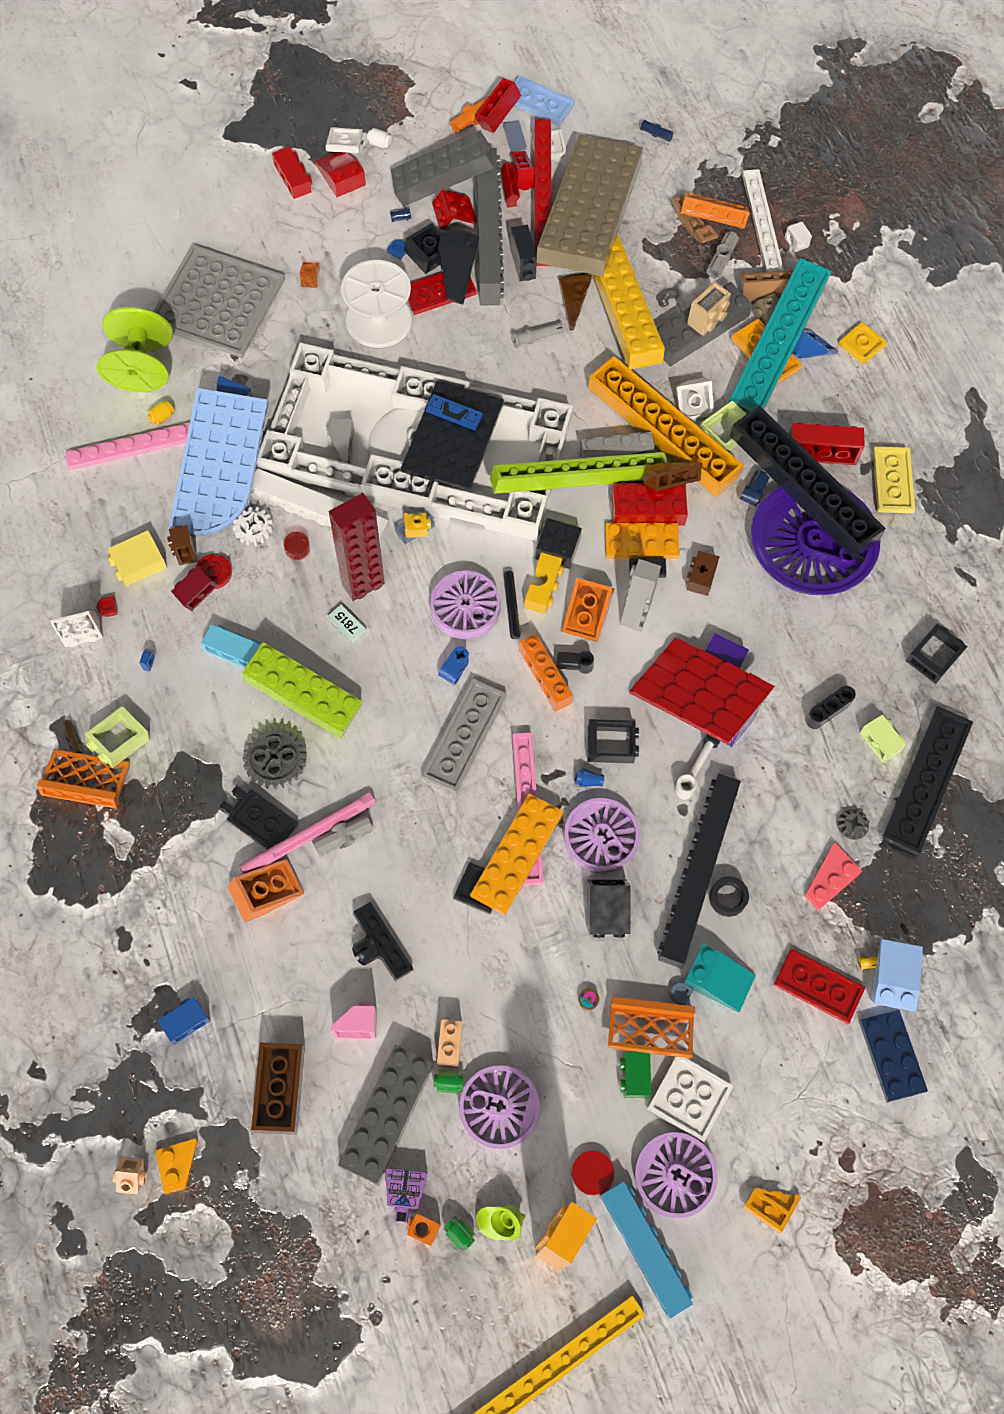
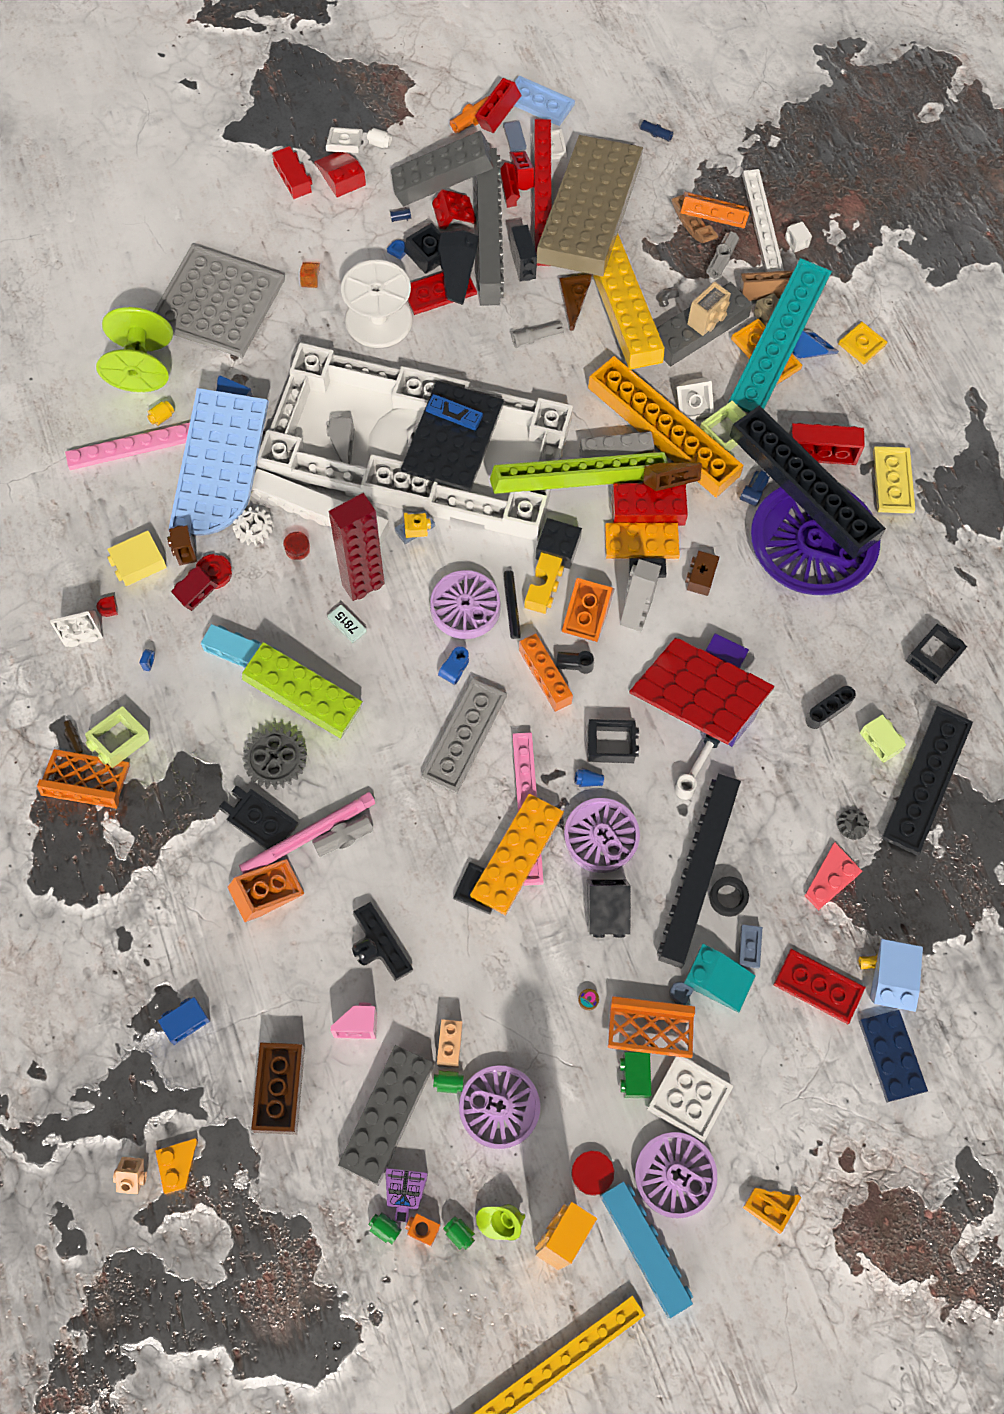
none -> green brick [368,1212,402,1245]
none -> sand blue plate [739,925,763,969]

